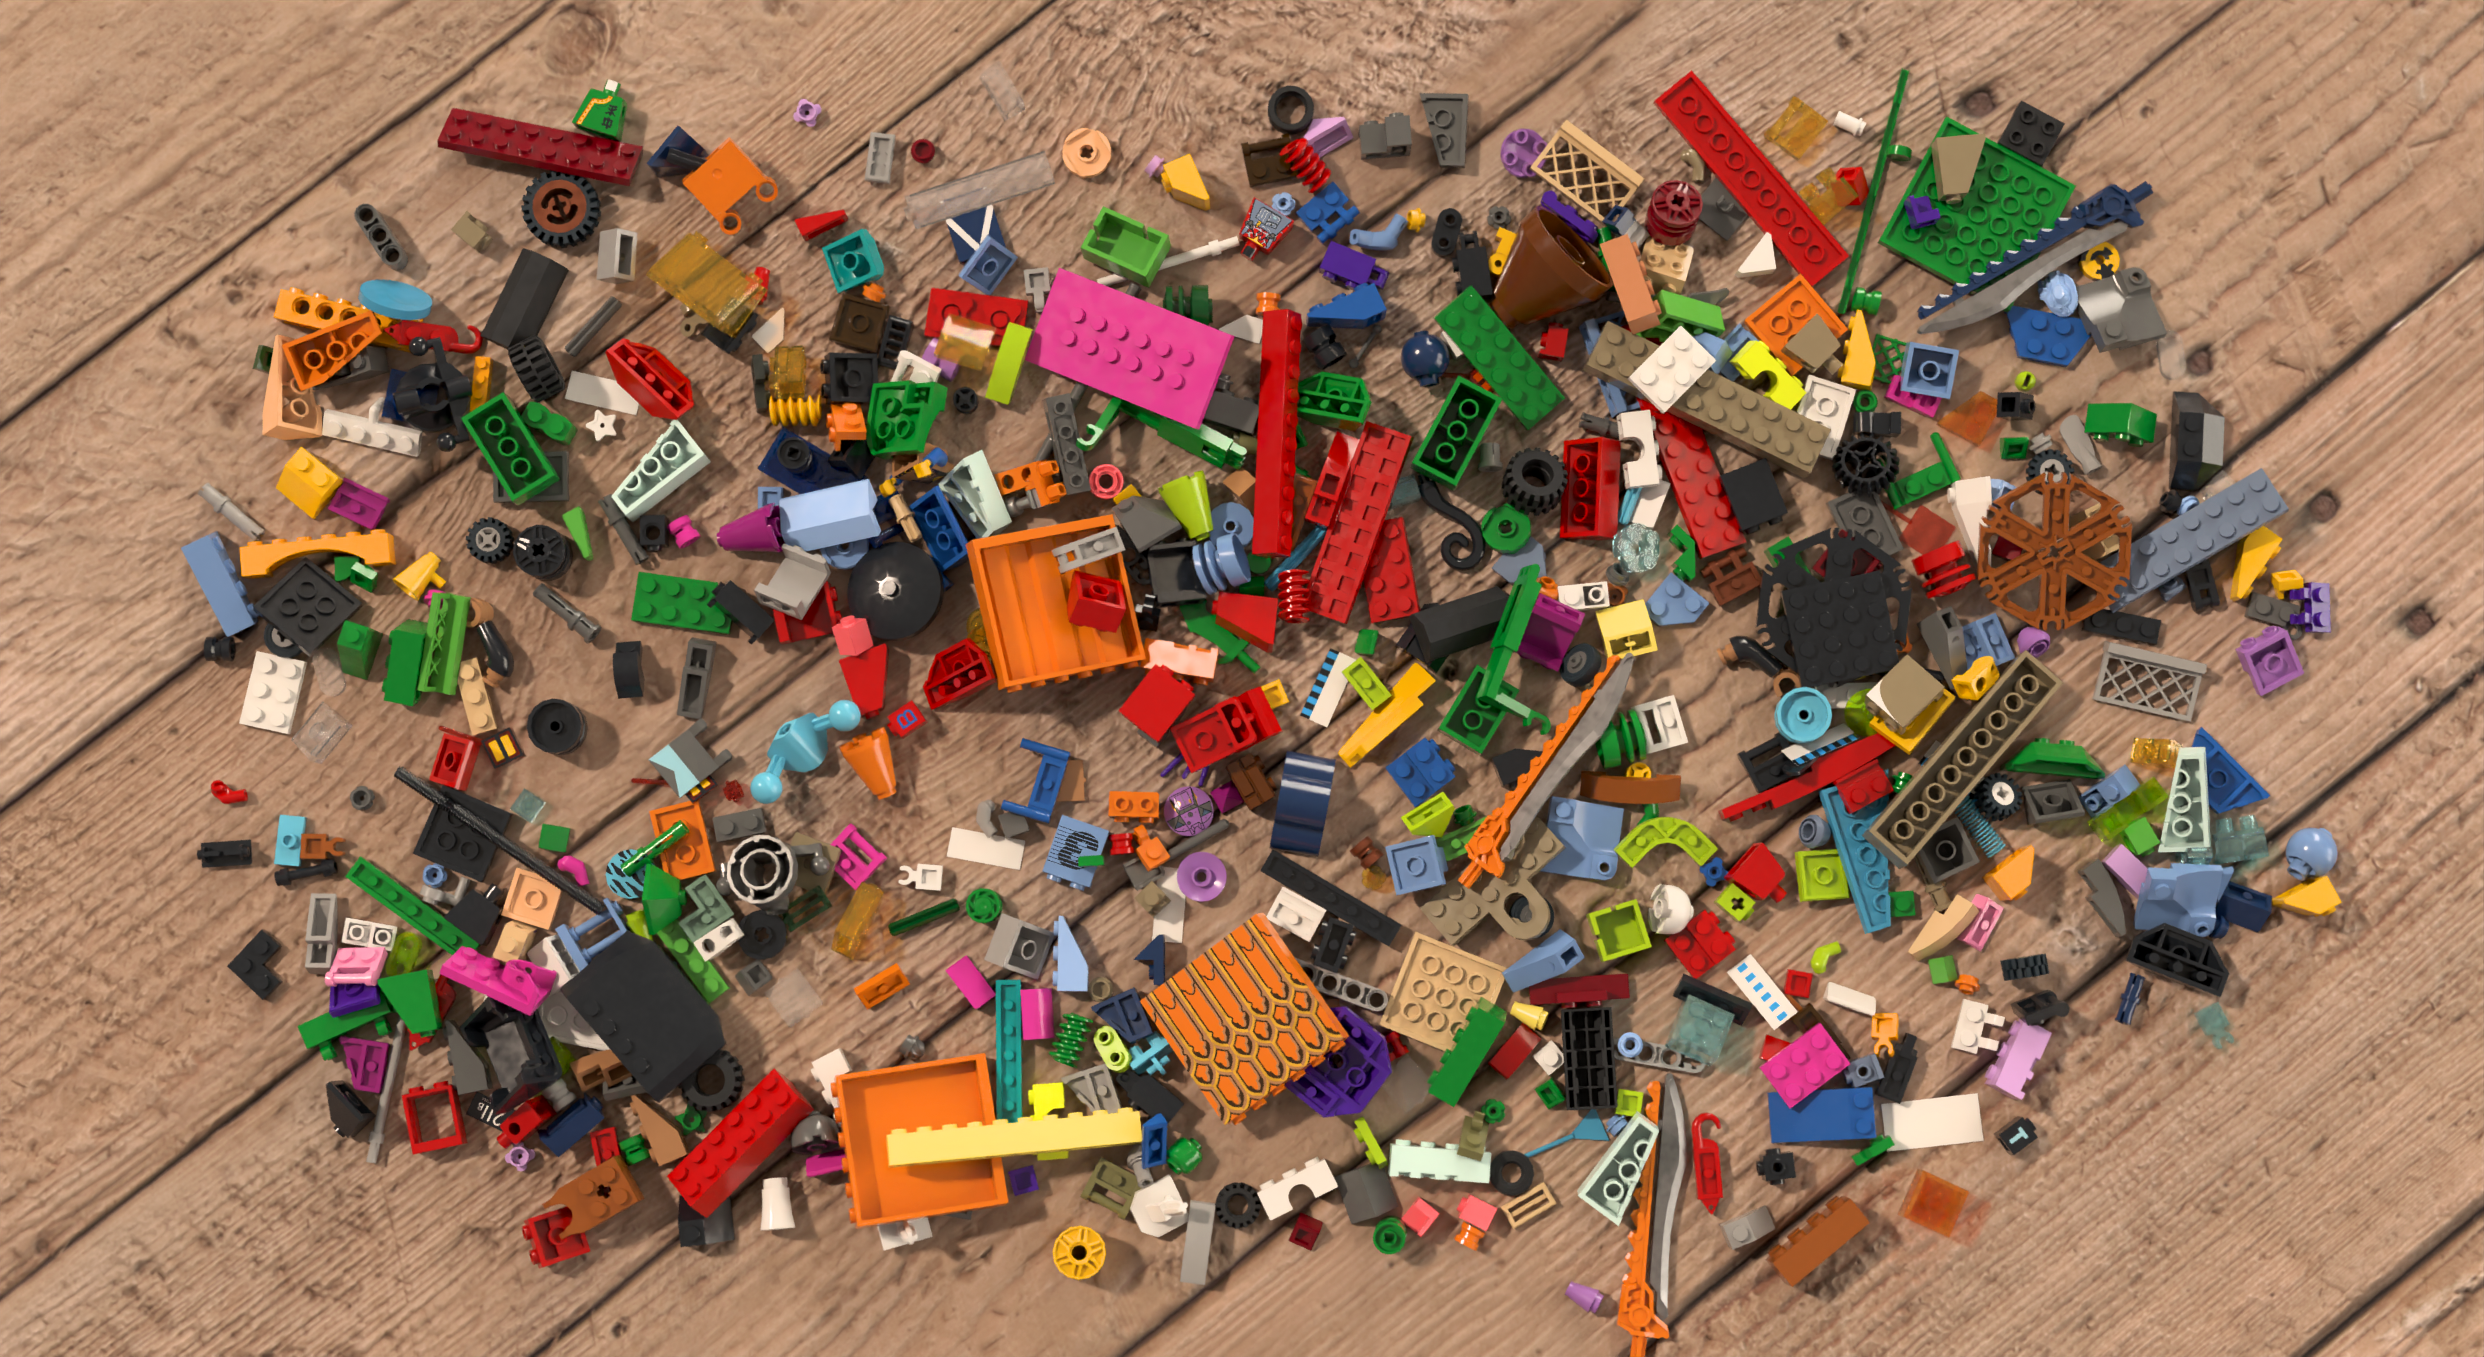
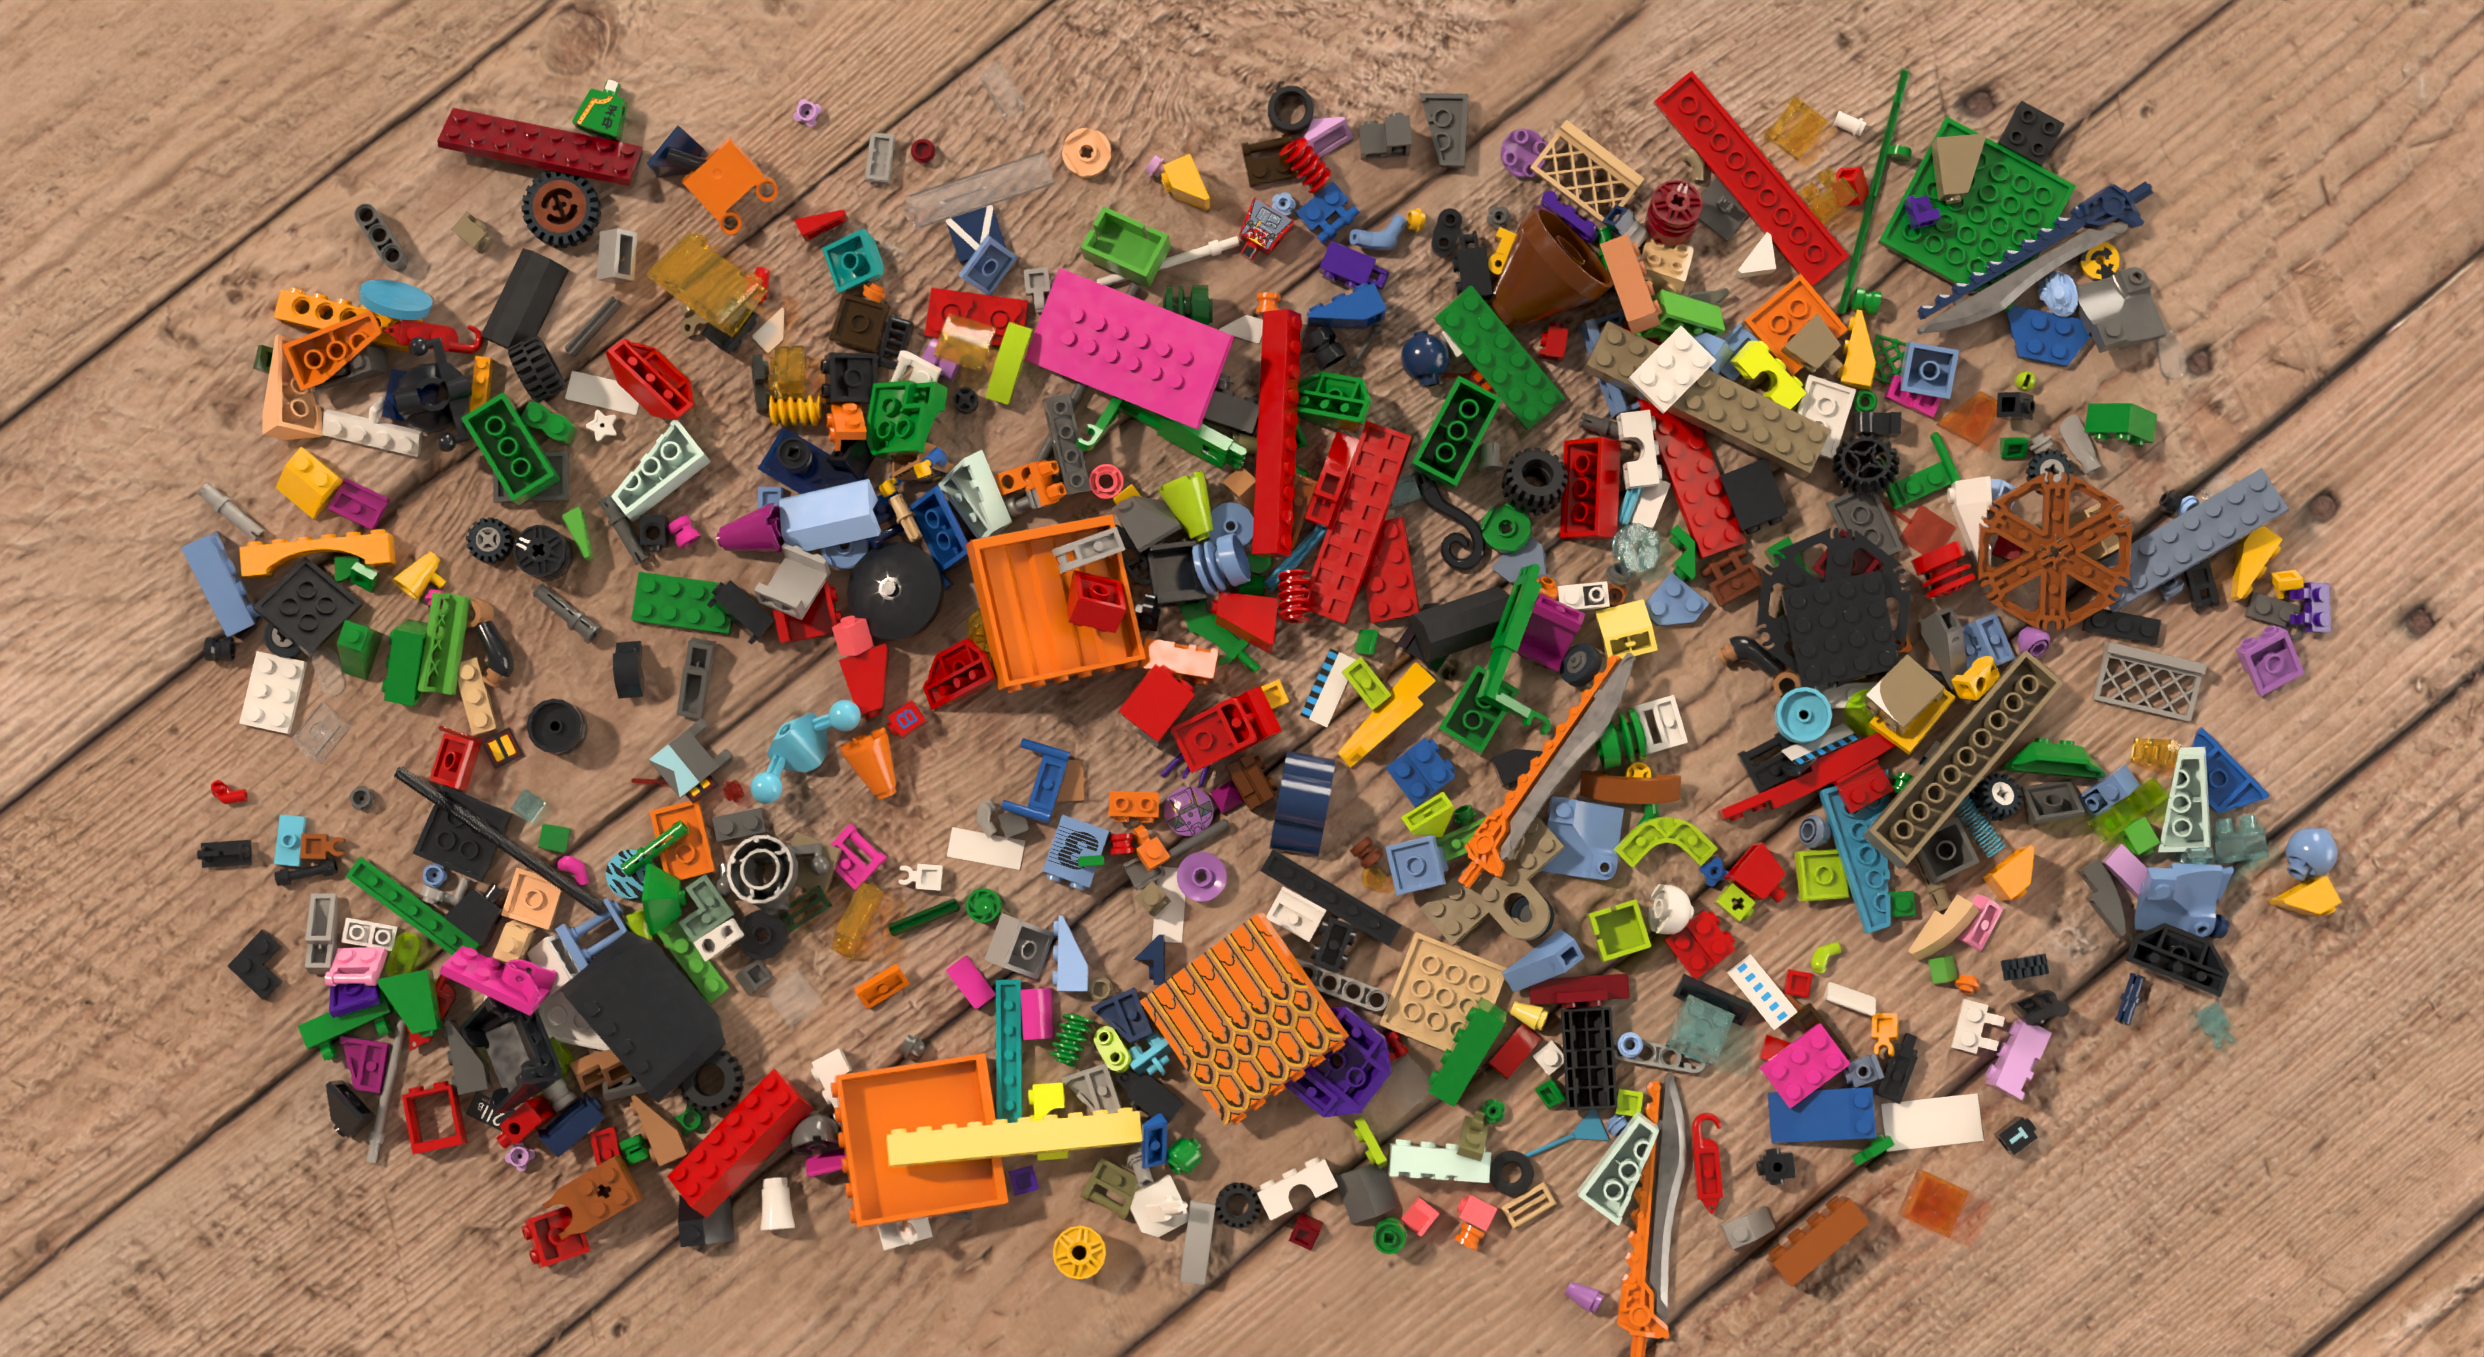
black wedge [2169,391,2225,491] -> none
dark blue panel [2215,881,2272,932] -> none

